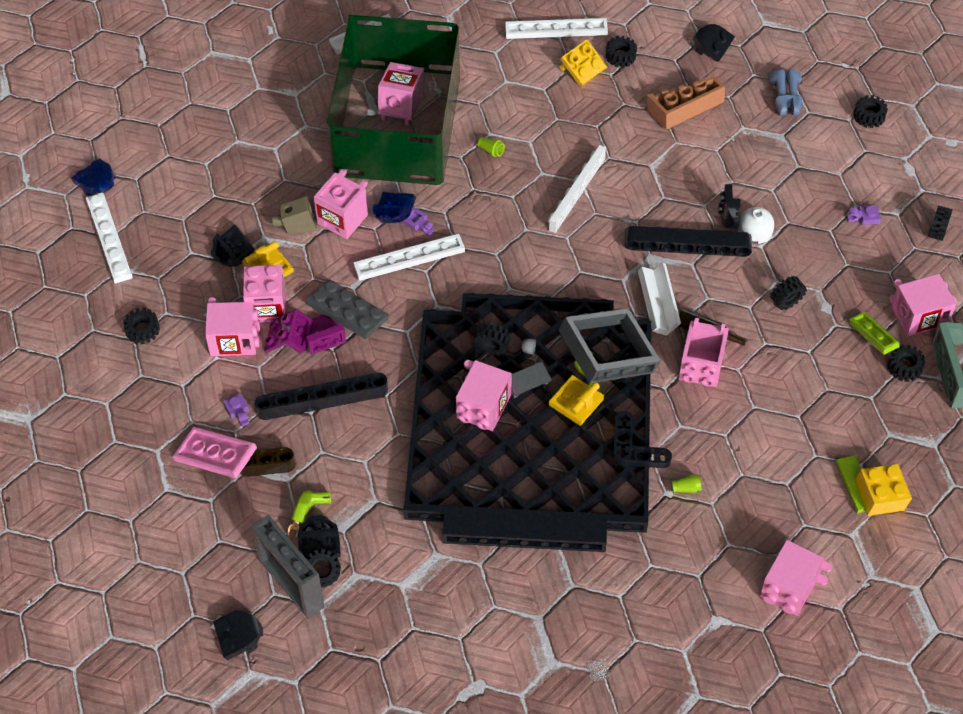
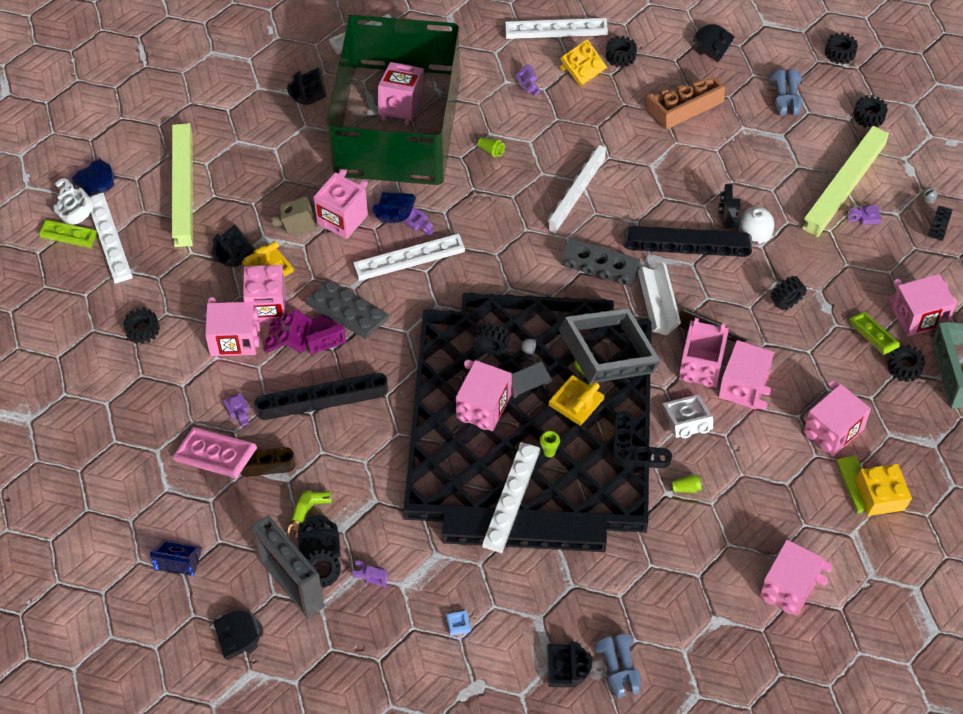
none -> lime tile [39,220,98,248]
none -> white piece [54,178,93,225]
none -> clear blue slope [150,540,202,576]
none -> yellowish green tile [172,123,193,247]
none -> black slope [287,68,327,105]
none -> medium lavender plate [352,561,388,587]
none -> light blue tile [446,610,471,636]
none -> white plate [483,442,540,553]
none -> medium lavender plate [516,64,540,96]
none -> lime cone [540,431,560,457]
none -> black slope [547,641,592,688]
none -> dark grey brick [562,238,640,287]
none -> sand blue piece [594,634,641,699]
none -> white plate [662,394,713,438]
none -> bright pink container [719,340,774,410]
none -> yellowish green tile [802,126,889,238]
none -> bright pink container [804,381,871,456]
none -> black tyre [825,32,858,65]
none -> light grey hinge [922,187,937,203]

